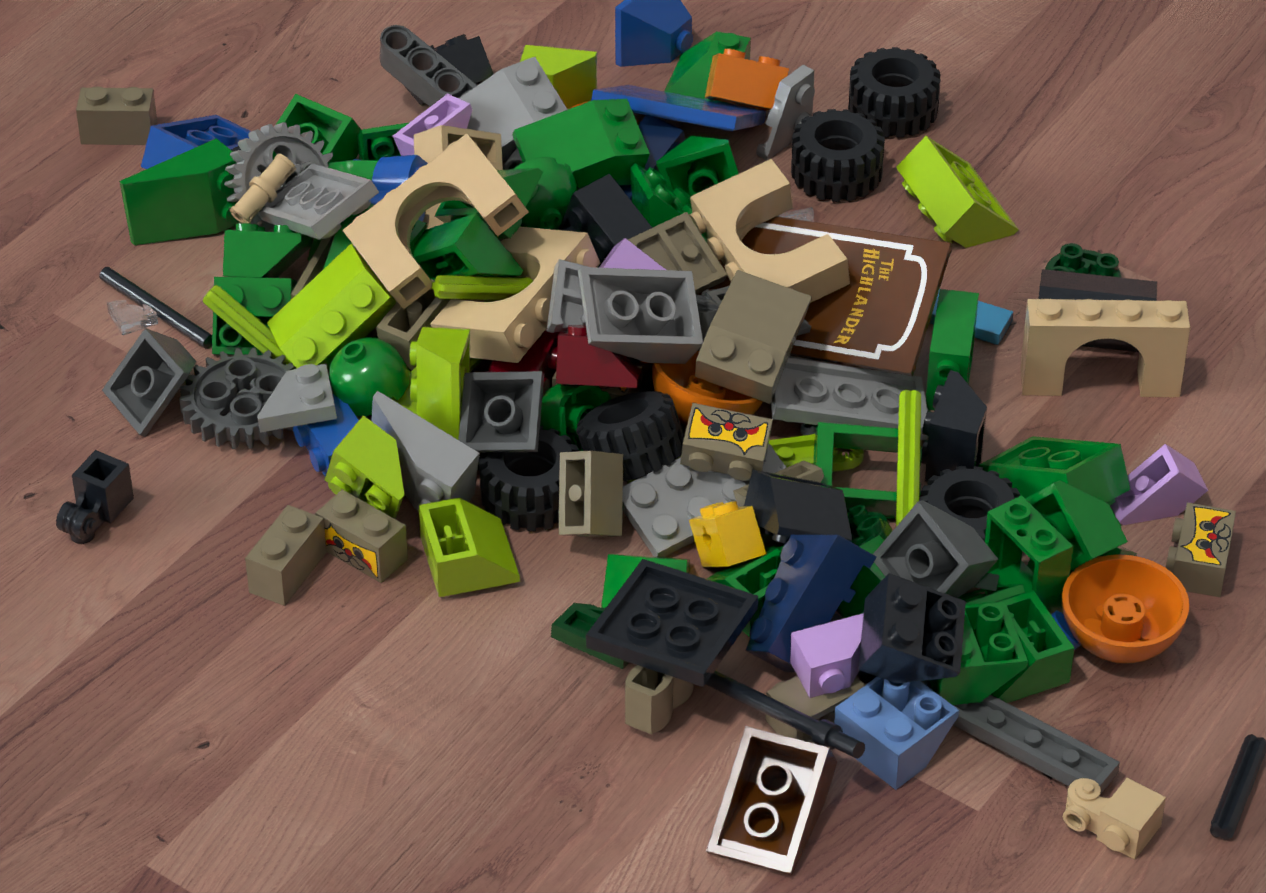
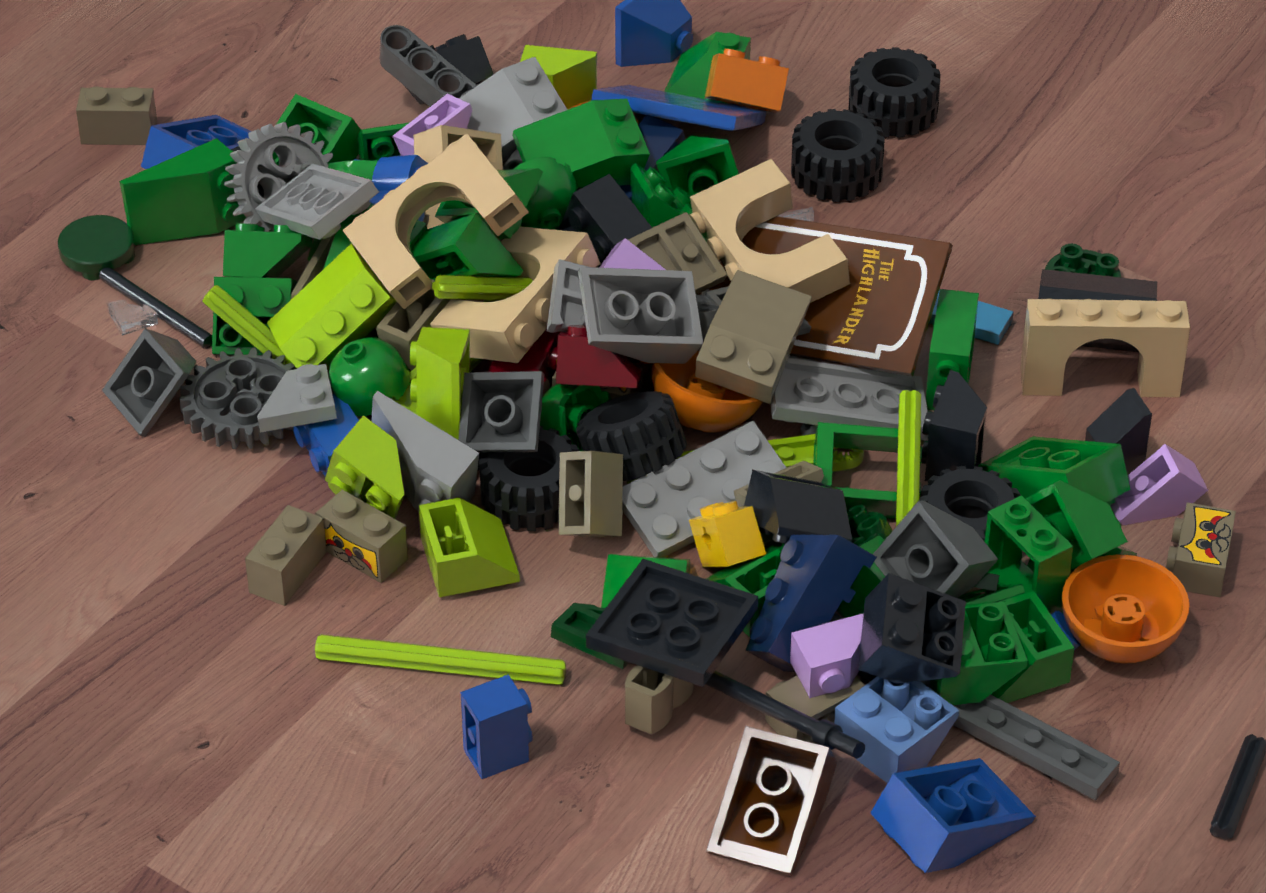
black brick [56,450,134,544] -> none
tan pin [230,154,296,224] -> none
dark tan brick [680,403,773,480] -> none
light grey wing [756,65,815,160] -> none
lime slope [896,136,1019,248] -> none
tan brick [1063,778,1166,859] -> none
none -> dark green tile [58,215,135,281]
none -> lime axle [315,634,566,685]
none -> blue brick [460,674,533,779]
none -> blue slope [871,758,1036,873]
none -> black slope [1085,388,1152,475]

